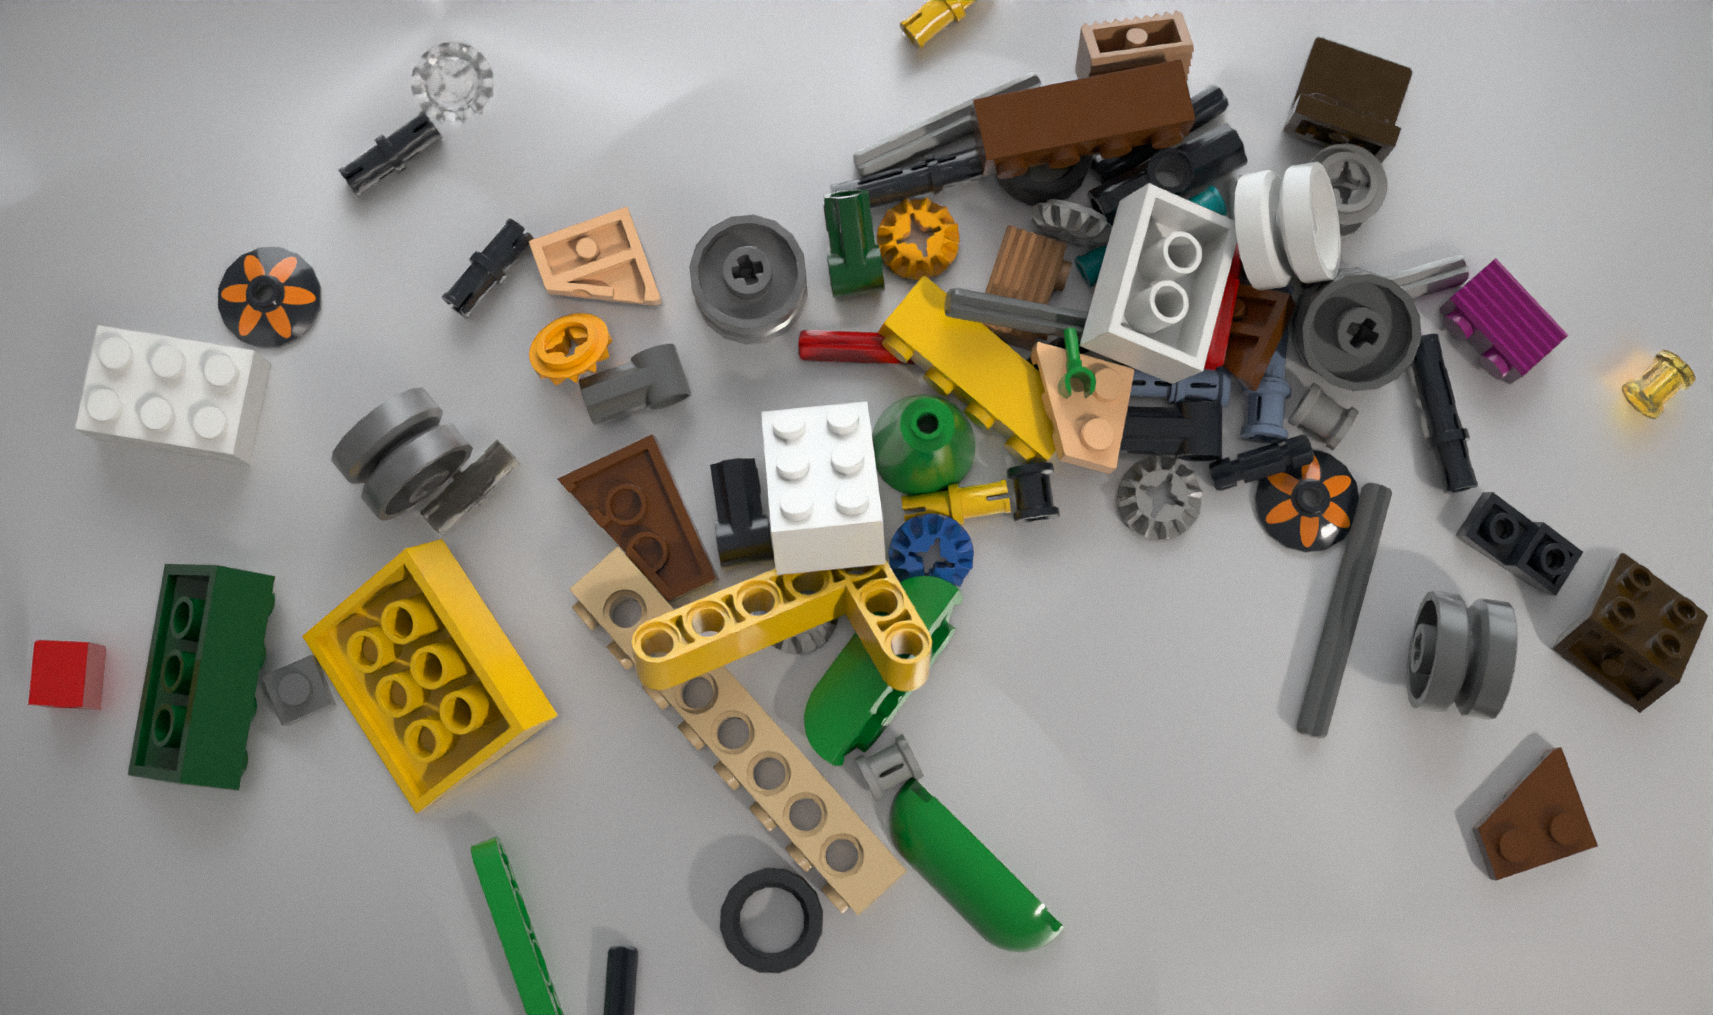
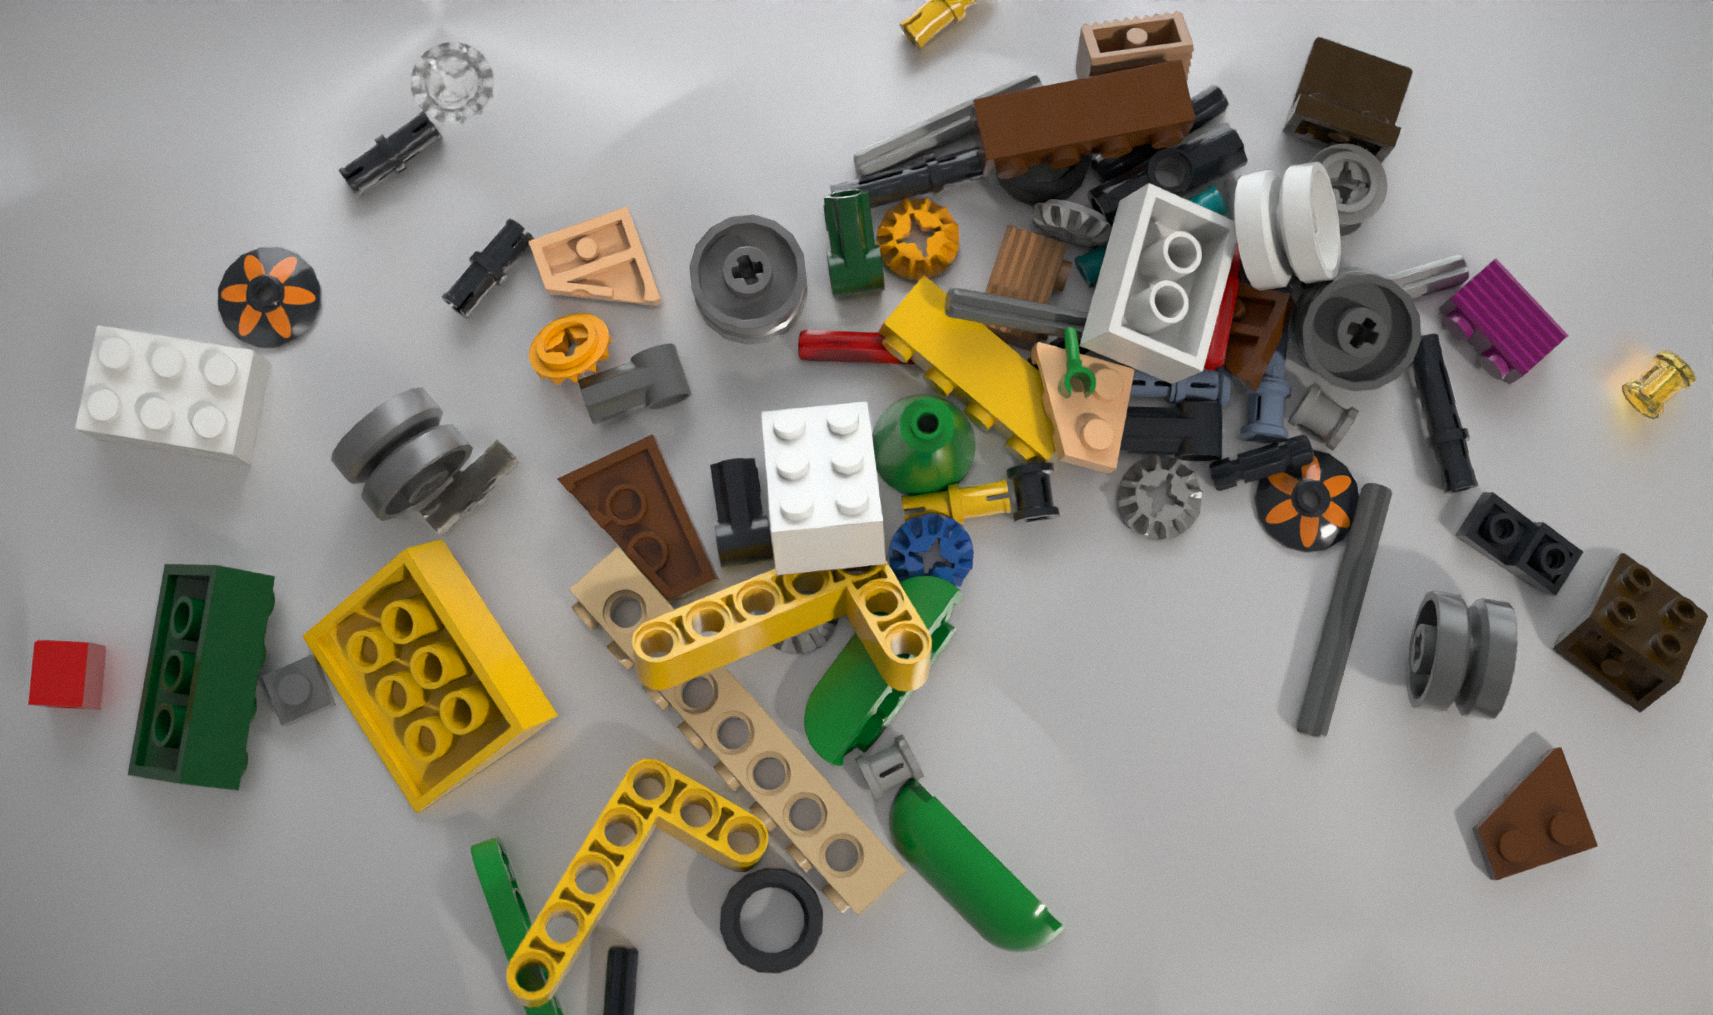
none -> yellow beam [507,759,769,1007]

